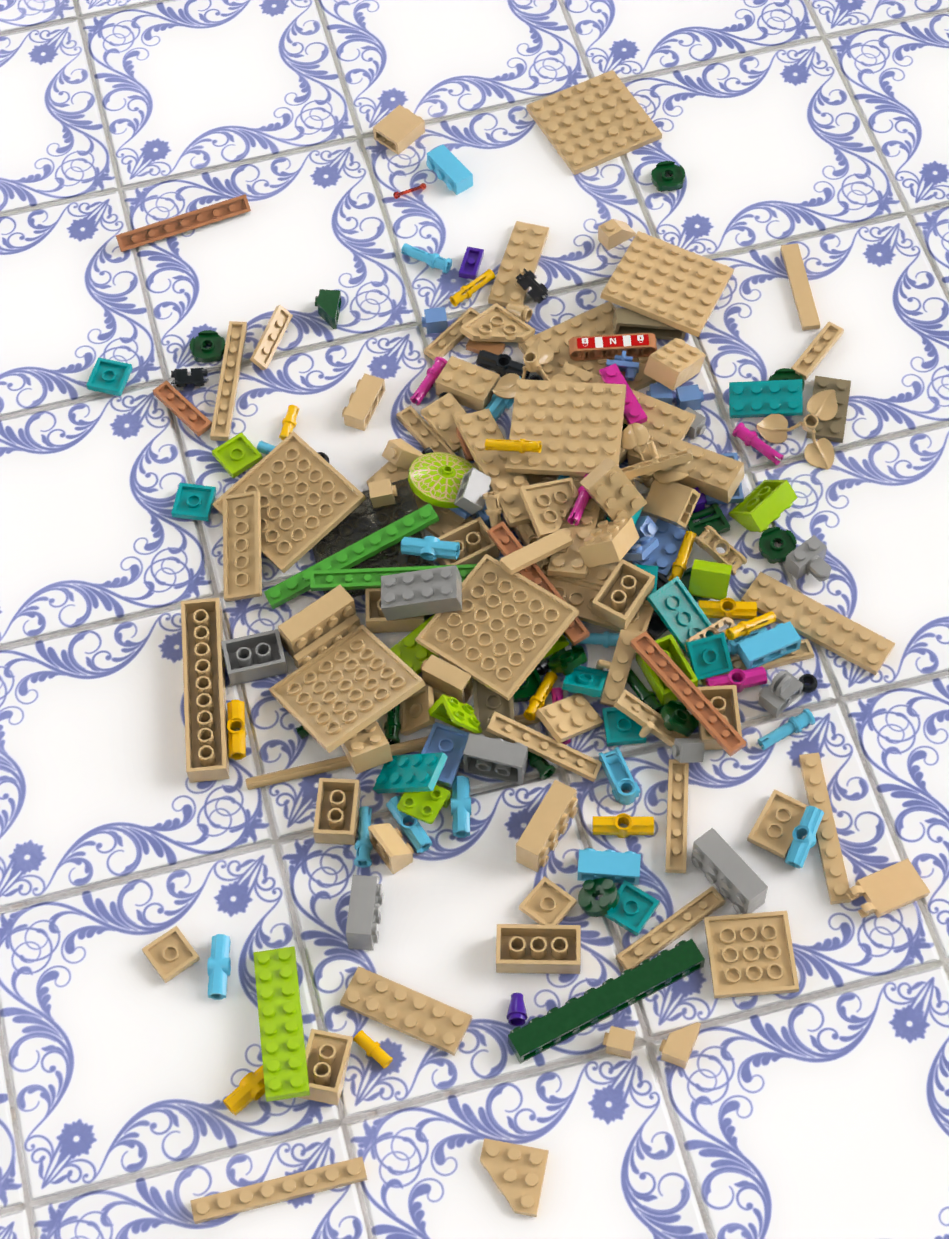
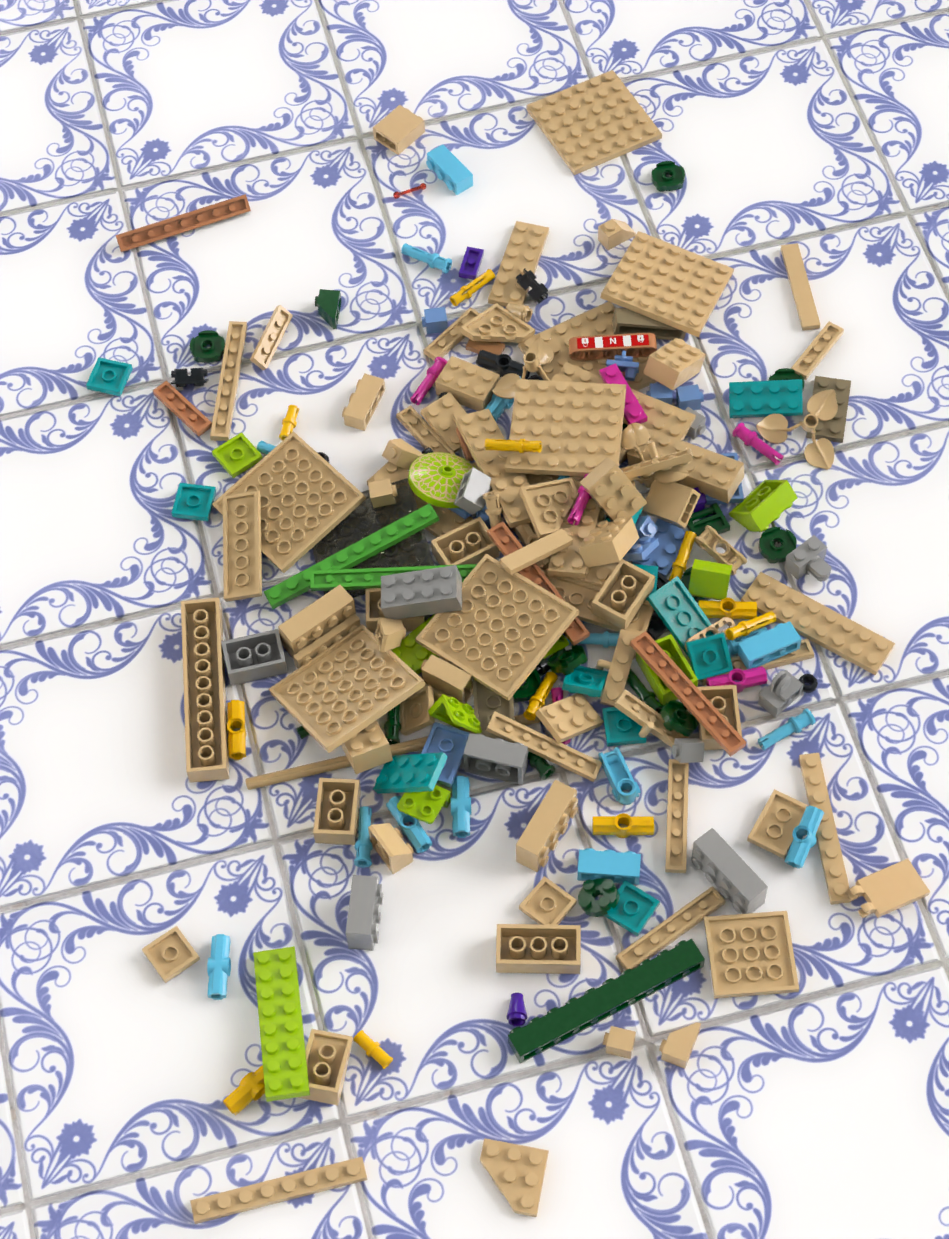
tan plate [340,966,473,1056] -> none
medium azure piece [401,536,460,561] -> none
none -> tan slope [375,617,406,652]

